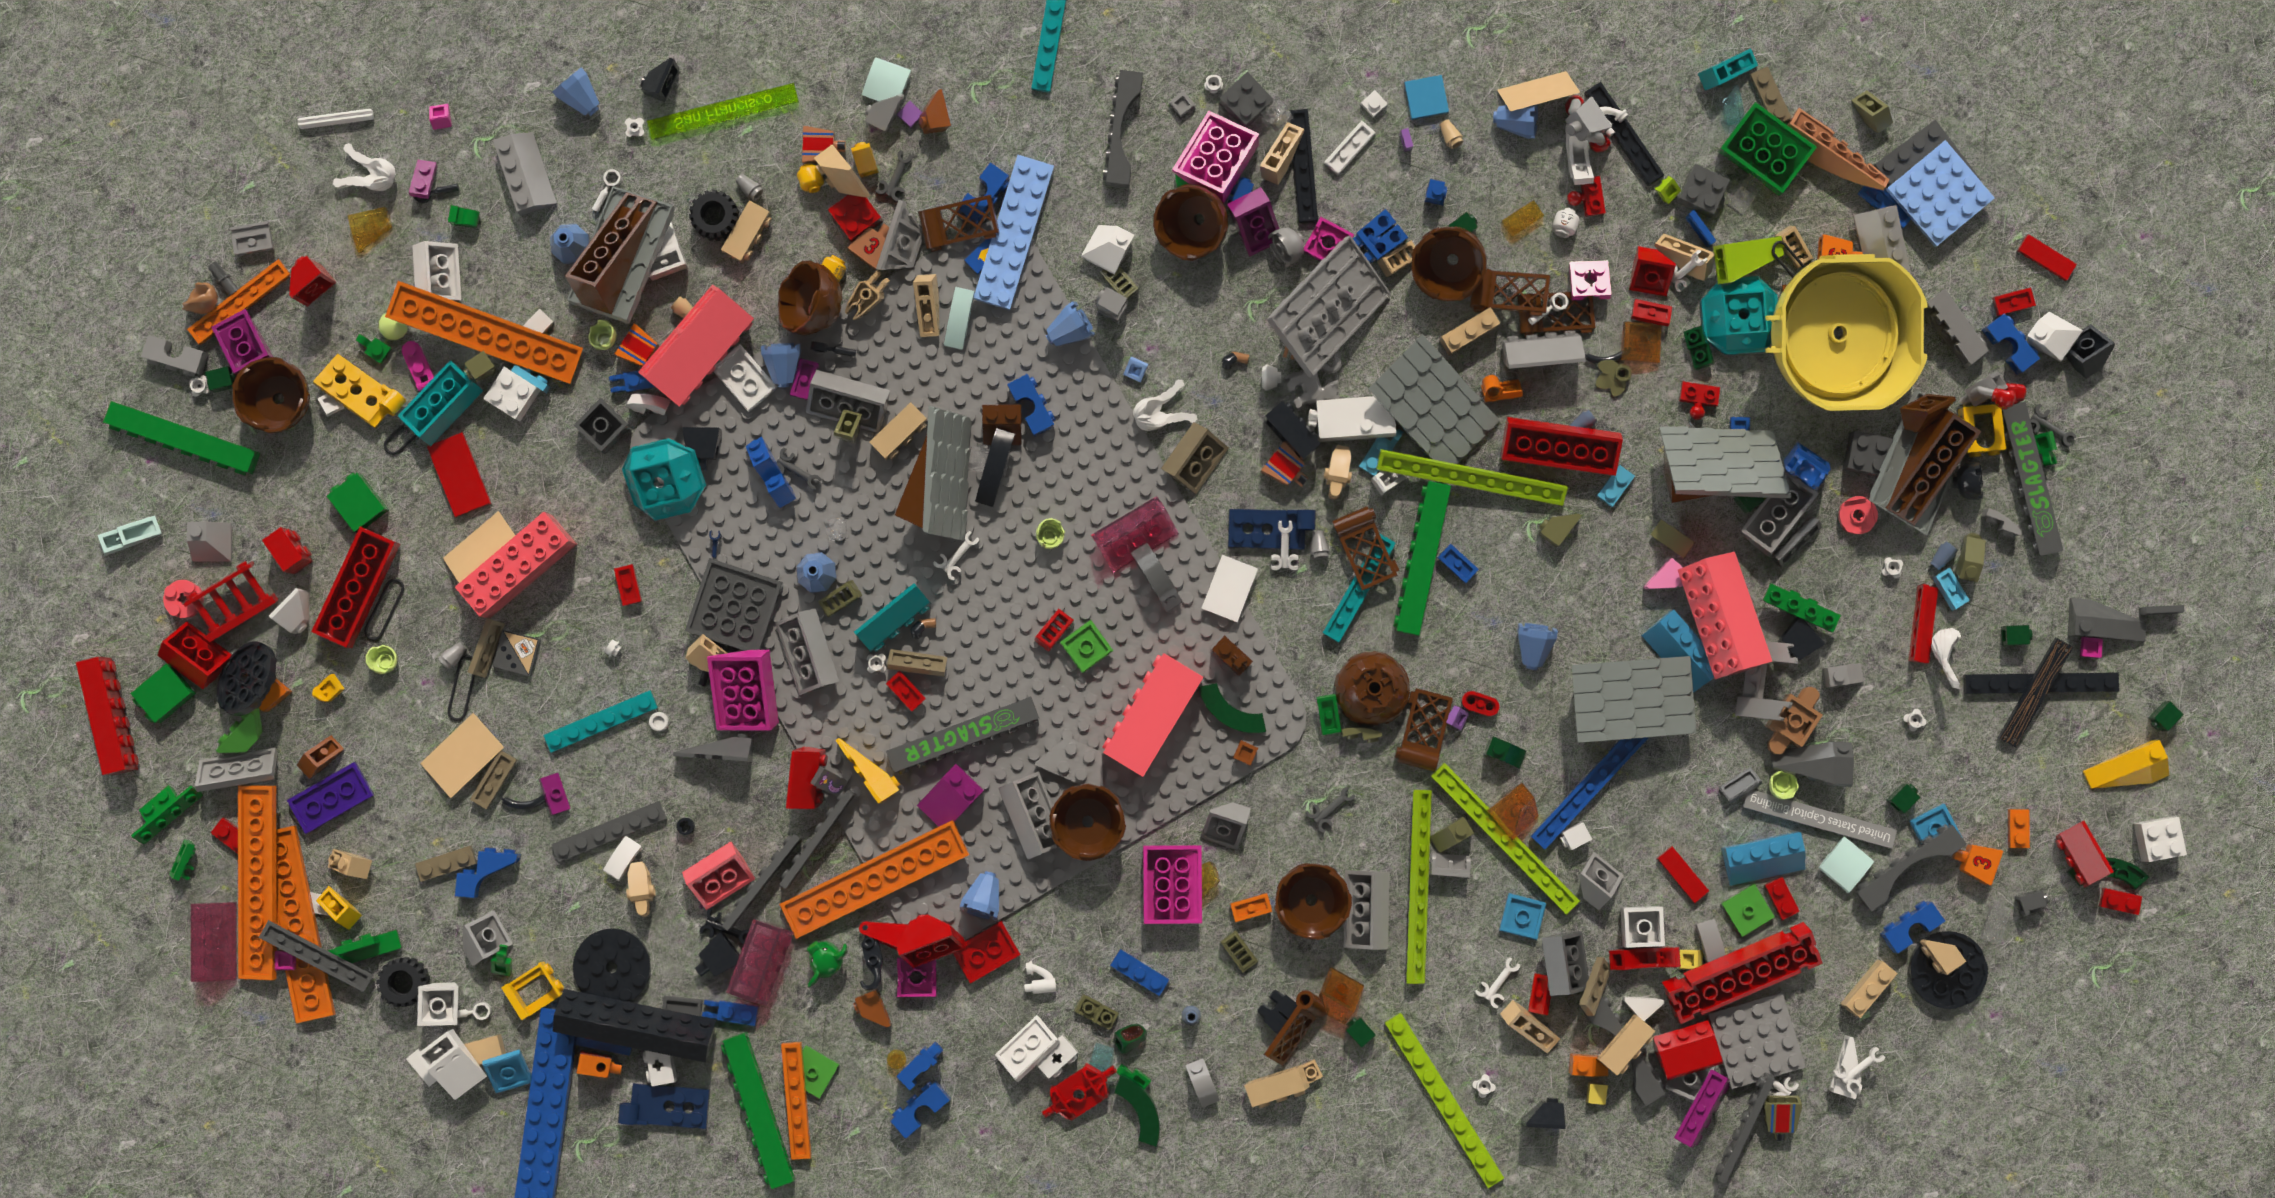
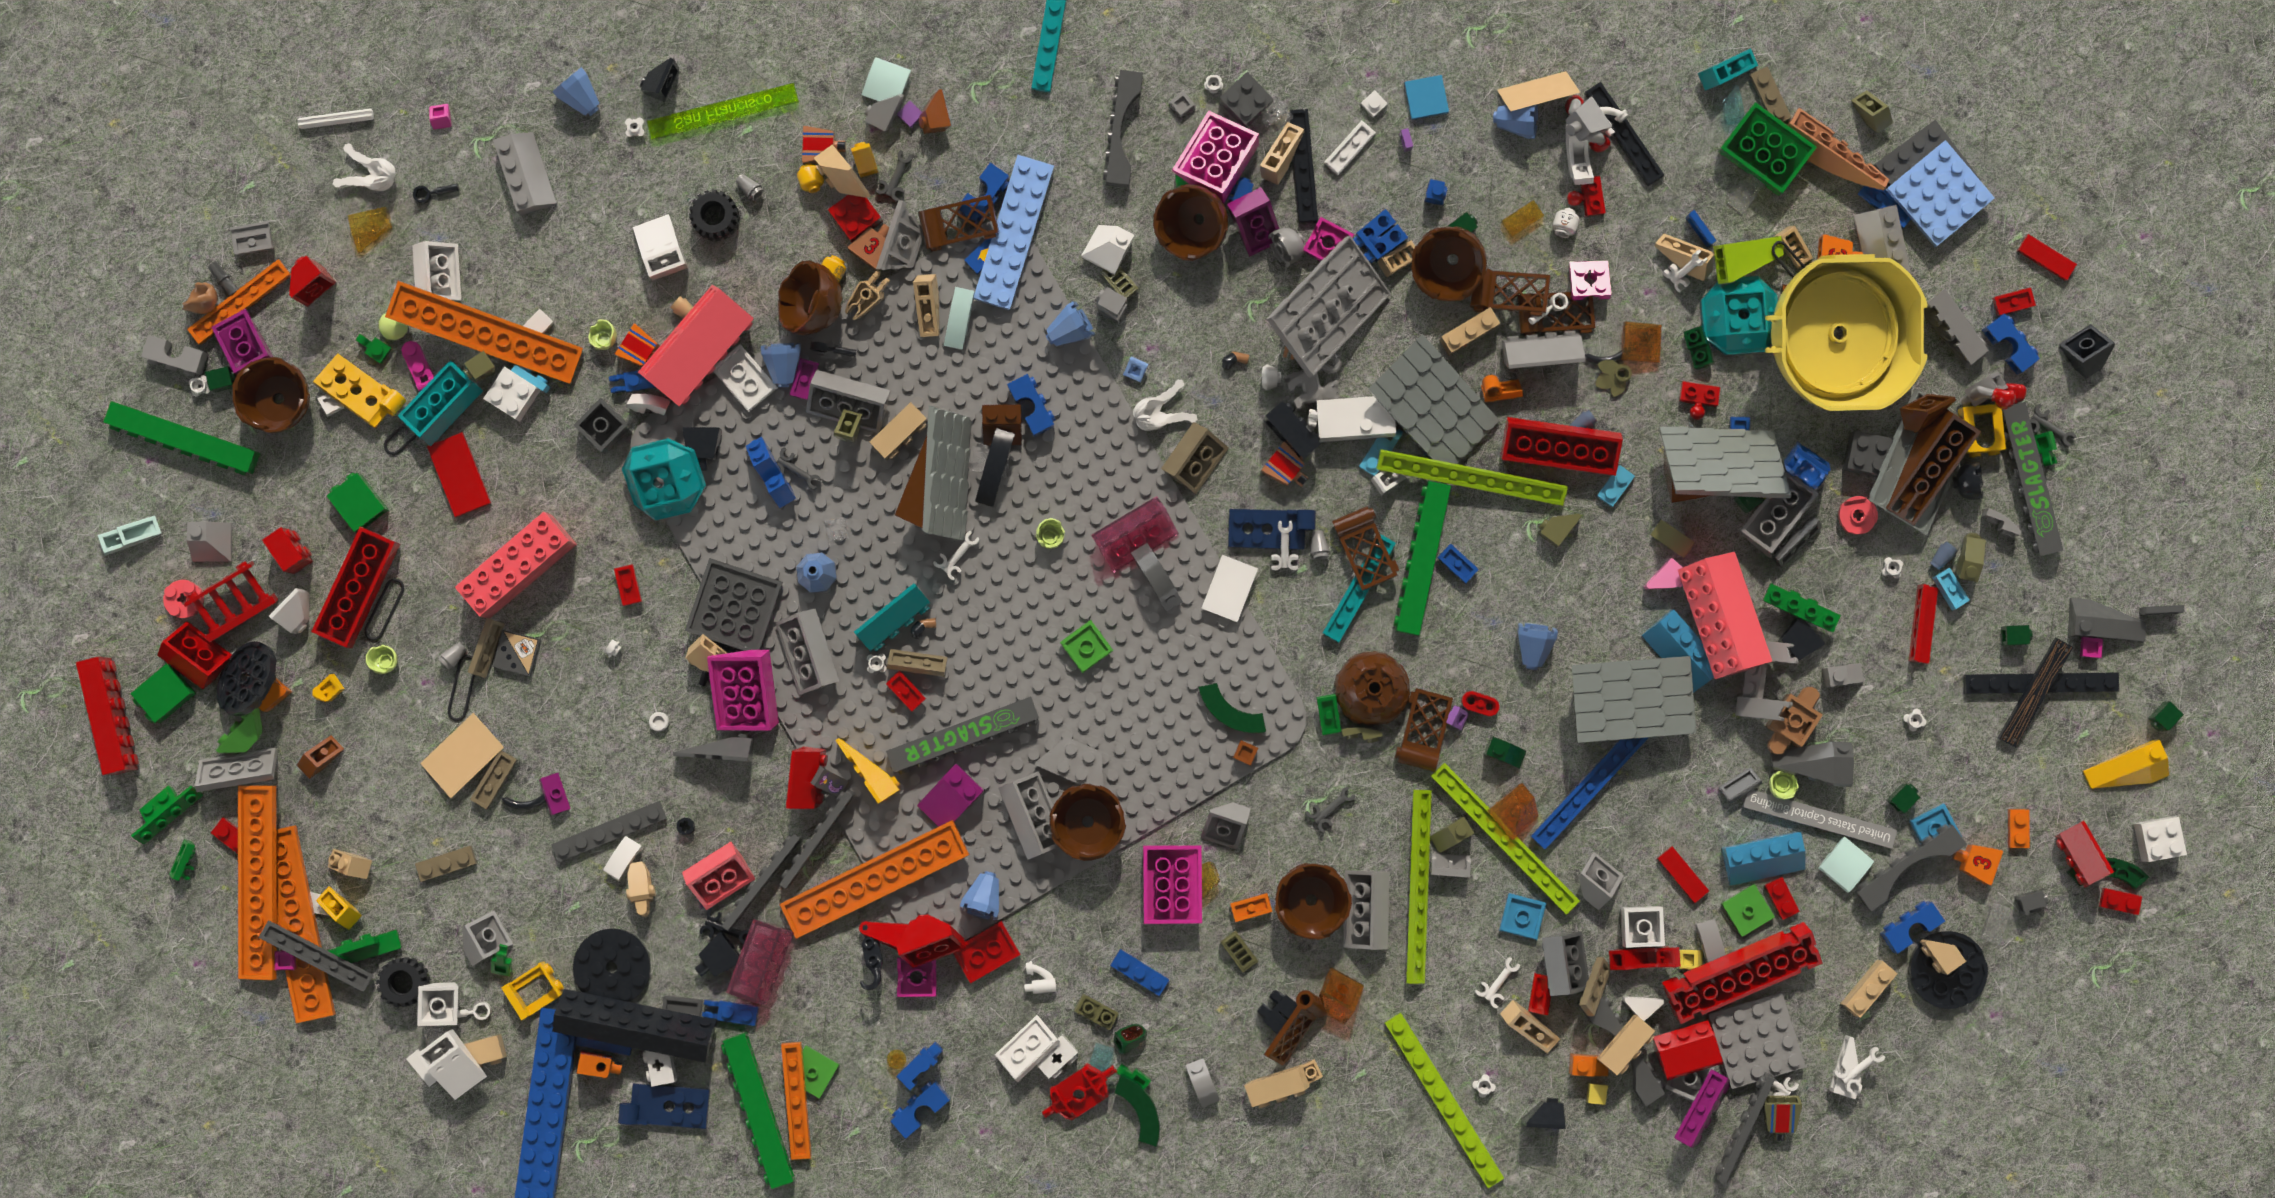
clear pink slope [191,902,237,982] -> none
dark purple plate [287,762,374,834] -> none
plate [409,159,437,199] -> none
tan sticker [443,511,515,583] -> none
green leg [448,205,480,228] -> none
blue arch [455,847,521,898] -> none
dark azure tile [482,1049,532,1093] -> none
teal plate [544,690,658,753] -> none
medium blue cone [550,224,590,264] -> none
reddish brown piece [565,186,675,324] -> none
white piece [592,169,622,213] -> none
dark blue hand [709,530,722,558] -> none
tan brick [721,200,772,264] -> none
green piece [807,941,847,988] -> none
olive slope [818,580,862,617] -> none
dark orange slope [853,989,892,1027] -> none
red slope [1034,609,1074,652] -> none
coral brick [1102,653,1203,777] -> none
sand blue cone [1182,1006,1201,1025] -> none
reddish brown hinge [1211,635,1253,676] -> none
tan hinge [1323,445,1352,500] -> none
dark green brick [1345,1016,1376,1048] -> none
tan cone [1439,120,1464,149] -> none
white brick [1560,822,1592,850] -> none
red slope [1629,246,1676,297] -> none
red plate [1631,299,1672,327] -> none
lime tile [1655,176,1682,204] -> none
dark grey brick [1676,164,1730,218] -> none
white hair [1931,628,1961,689] -> none
white slope [2027,312,2083,362] -> none

